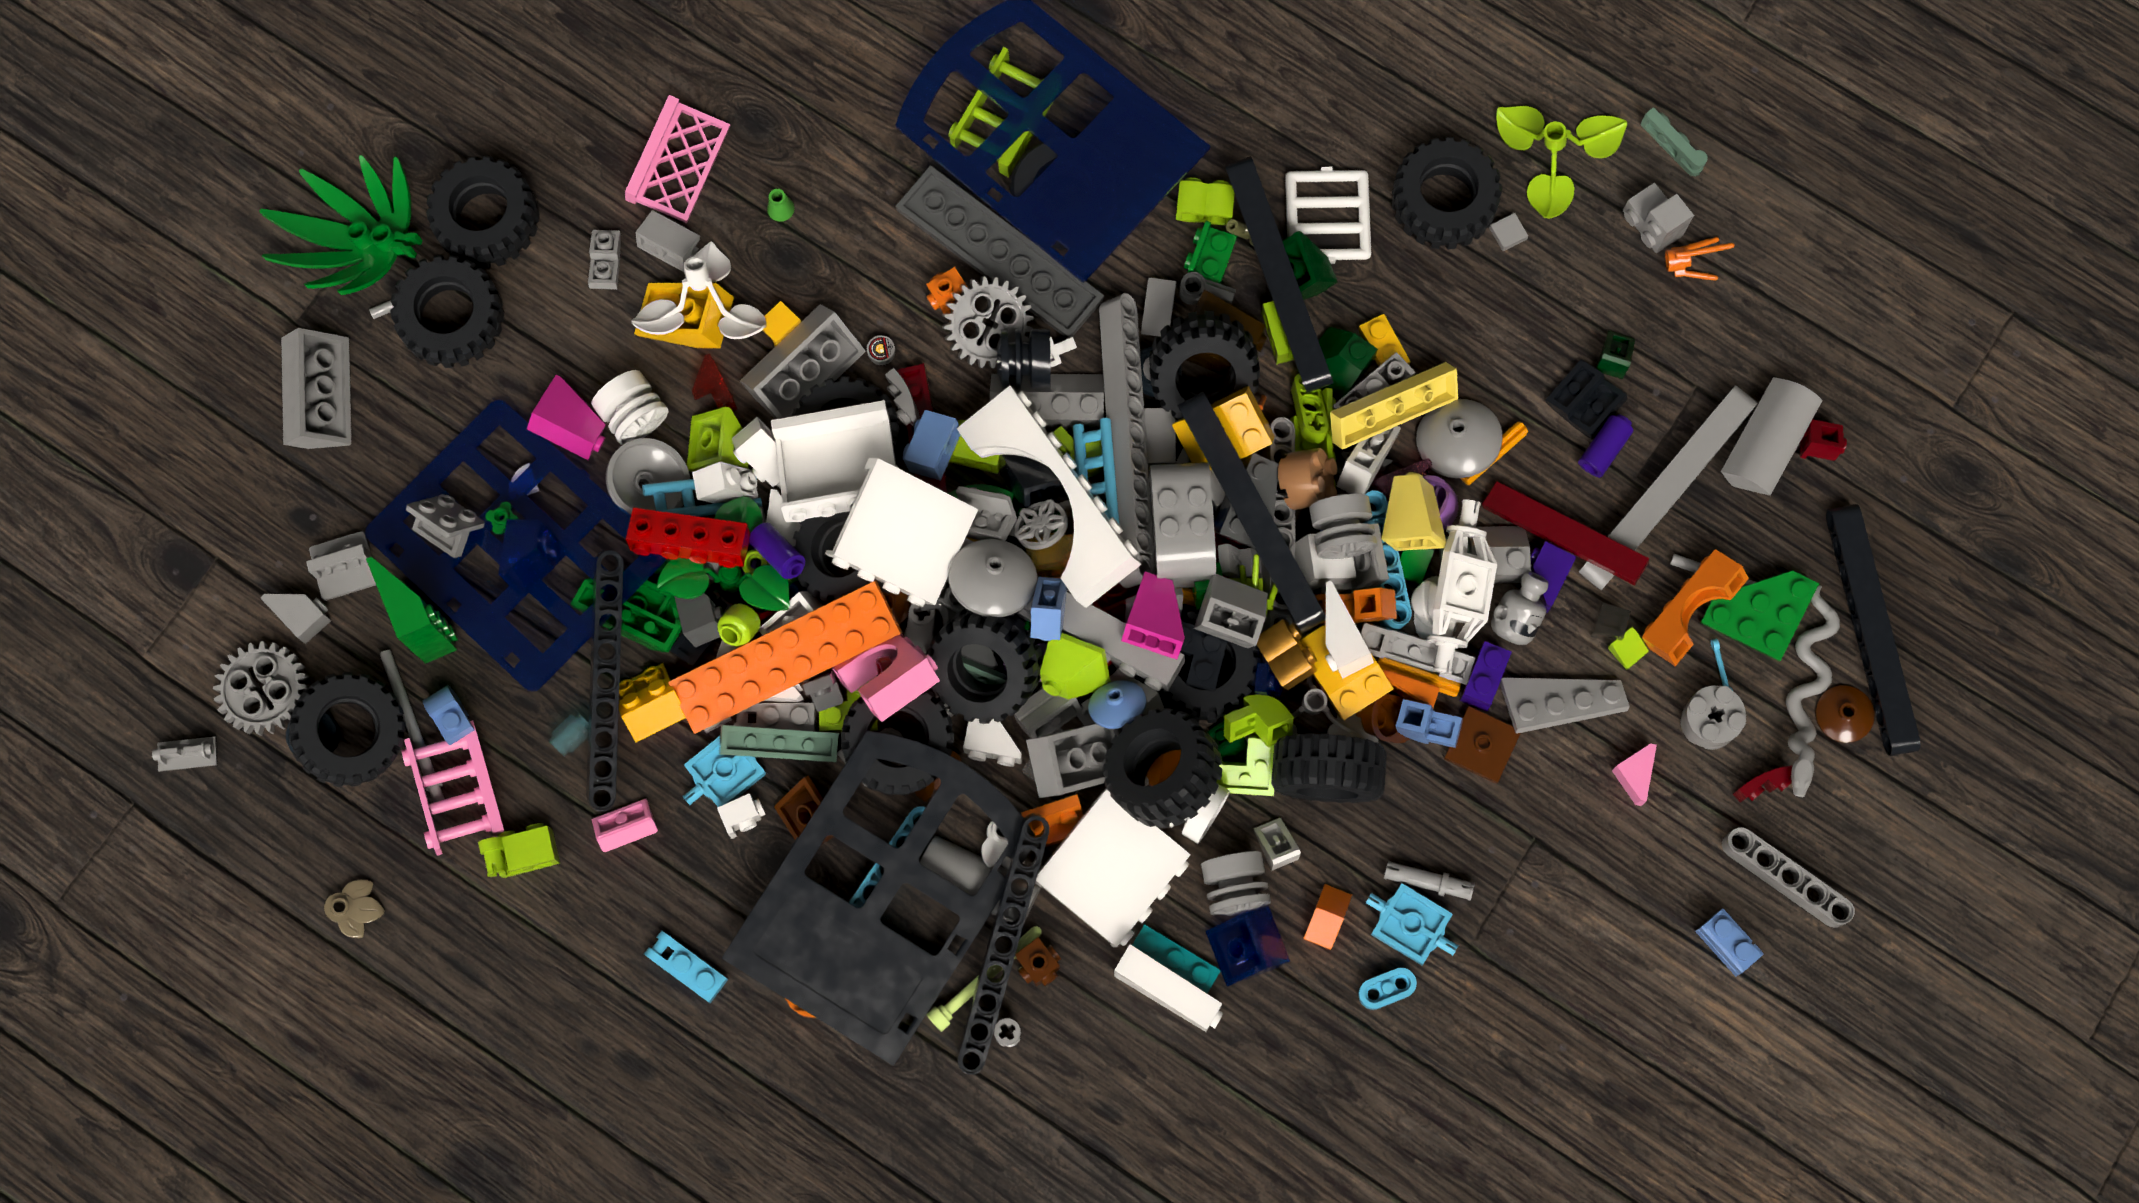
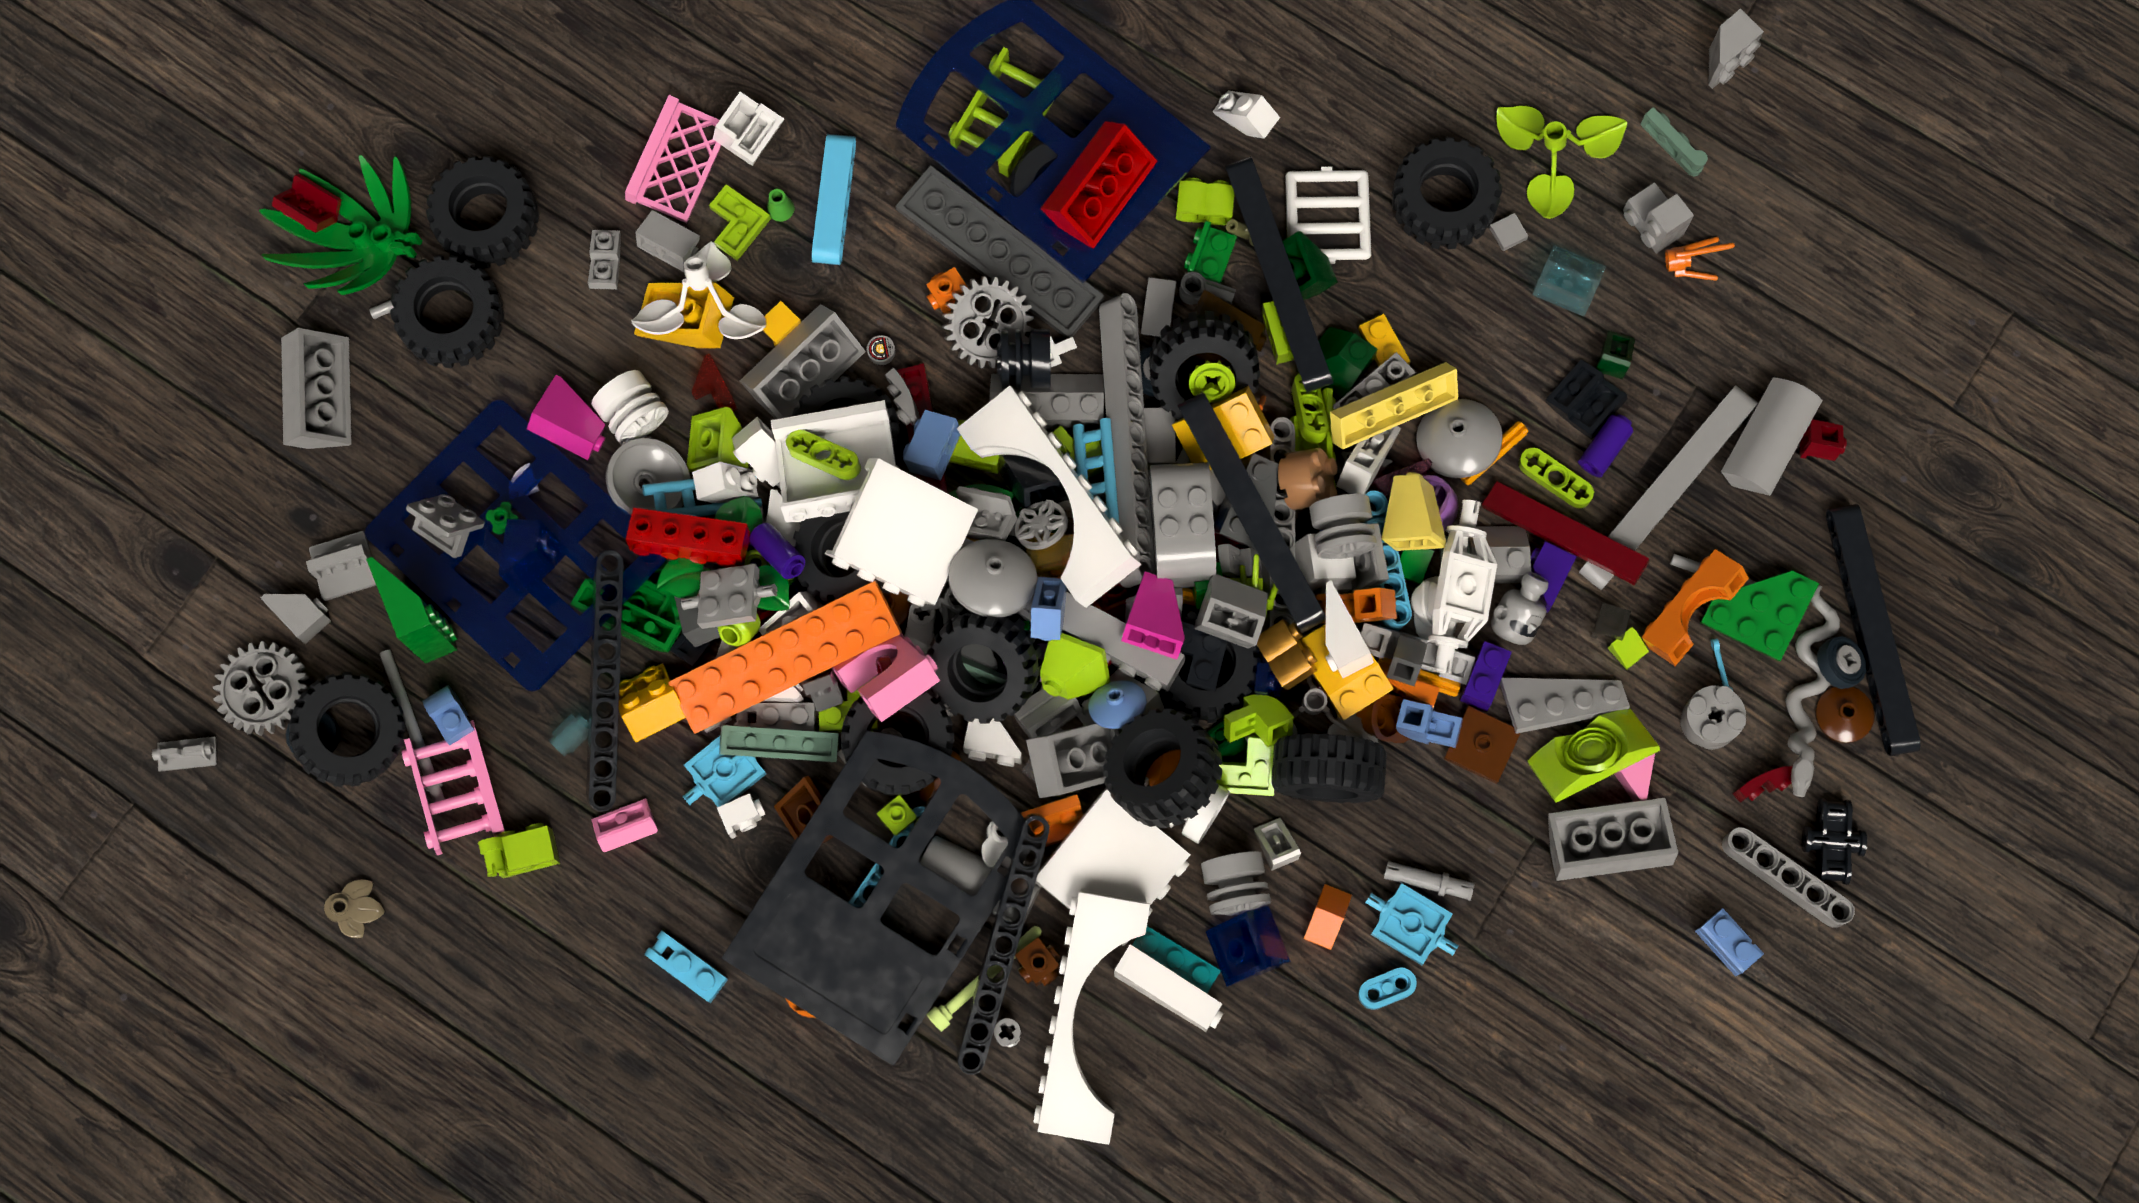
none -> dark red bracket [272,174,342,233]
none -> light grey plate [681,564,778,629]
none -> lime plate [709,185,771,261]
none -> white plate [713,92,784,166]
none -> lime beam [786,430,861,480]
none -> medium azure beam [812,134,856,265]
none -> lime bracket [877,795,917,836]
none -> white arch [1034,891,1151,1145]
none -> red slope [1040,121,1158,248]
none -> lime gear [1189,360,1235,403]
none -> white slope [1213,90,1280,139]
none -> dark grey brick [1386,635,1428,686]
none -> lime beam [1519,448,1594,508]
none -> lime slope [1528,709,1660,803]
none -> clear light blue slope [1532,245,1606,317]
none -> light grey slope [1548,798,1678,881]
none -> light grey slope [1708,8,1764,89]
none -> black axle [1801,798,1867,885]
none -> black wheel [1817,636,1866,689]

